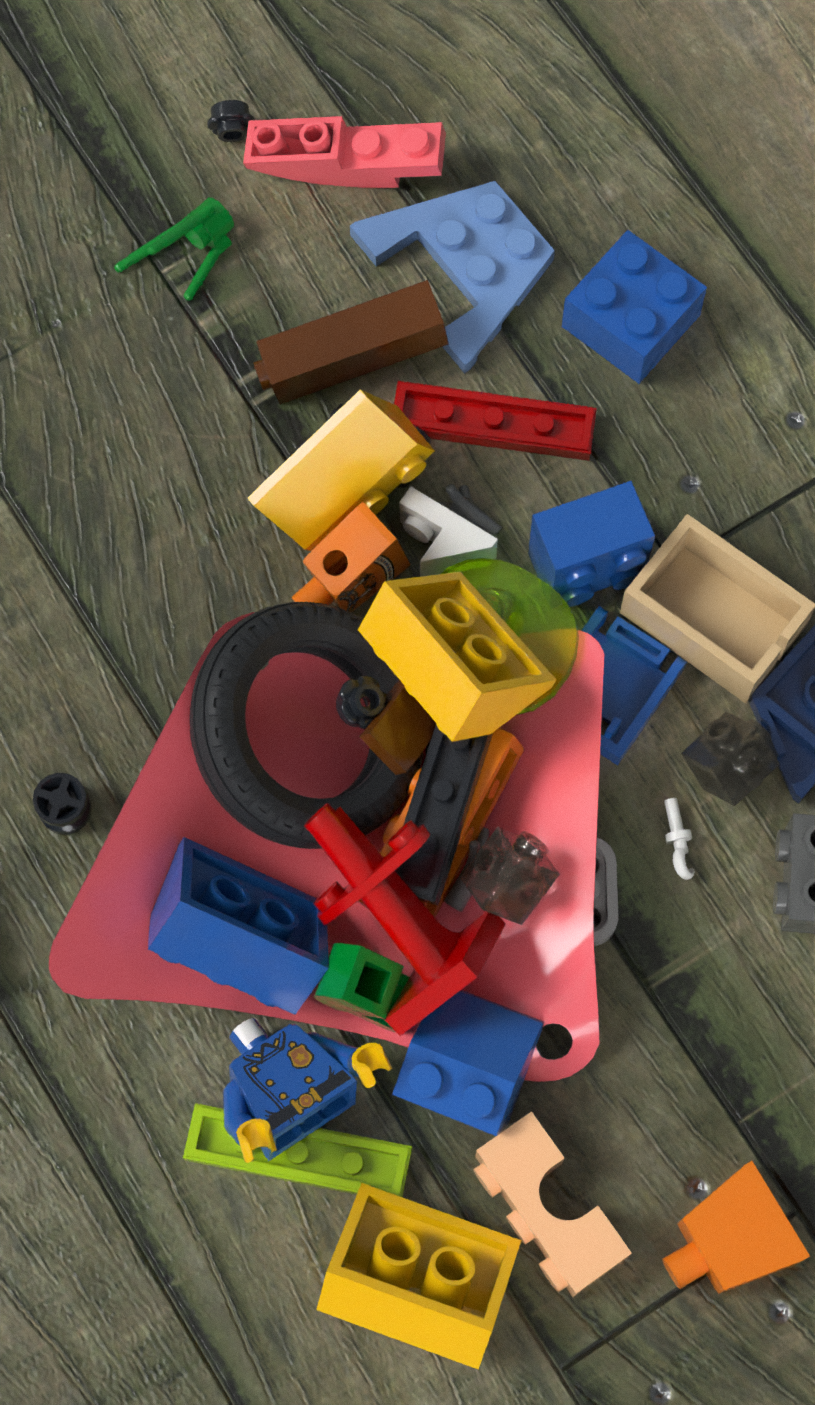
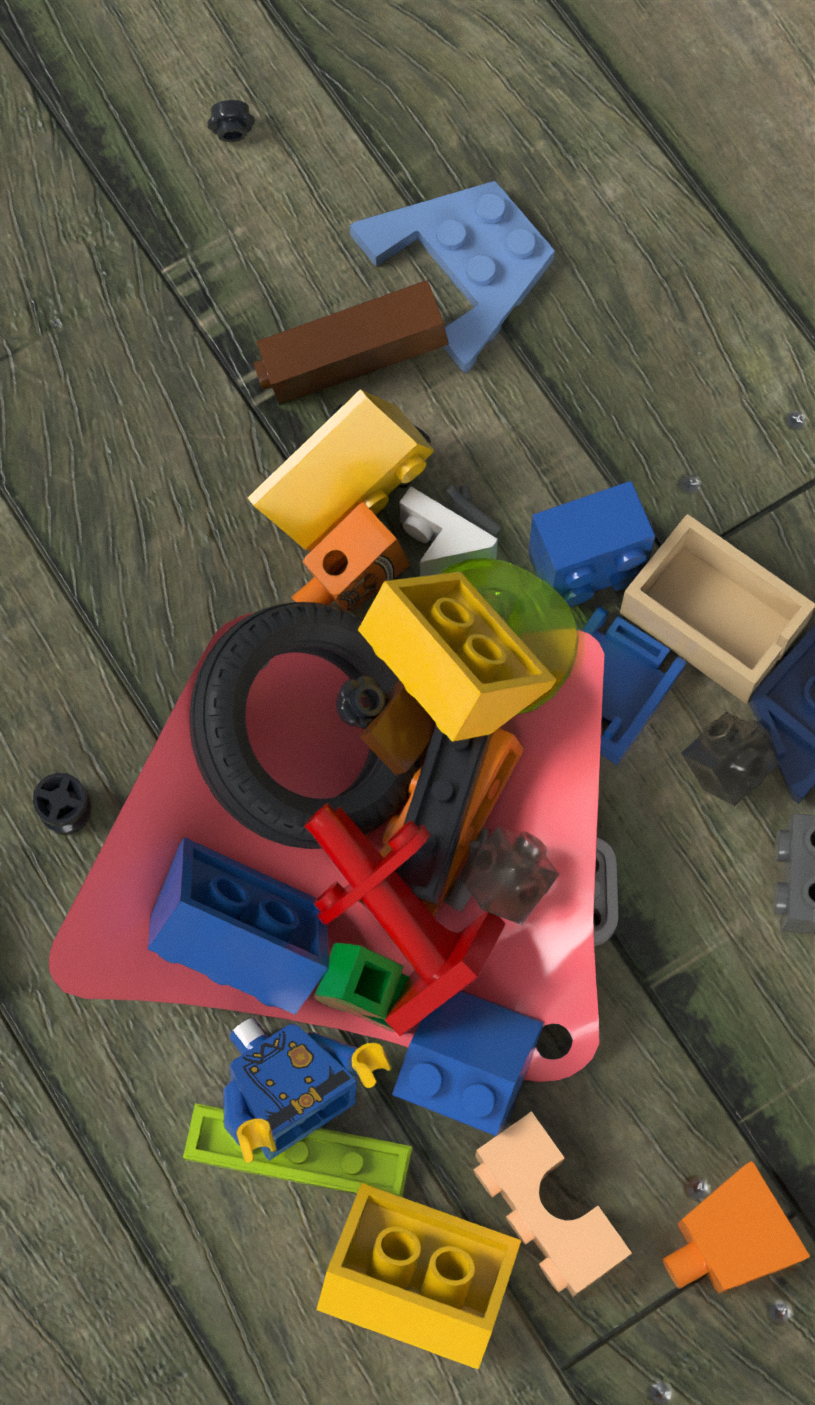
green plant [114,197,234,301] -> none
coral slope [243,116,446,188] -> none
red tile [394,381,597,461] -> none
blue piece [562,230,707,384] -> none
white hand [664,798,695,880] -> none

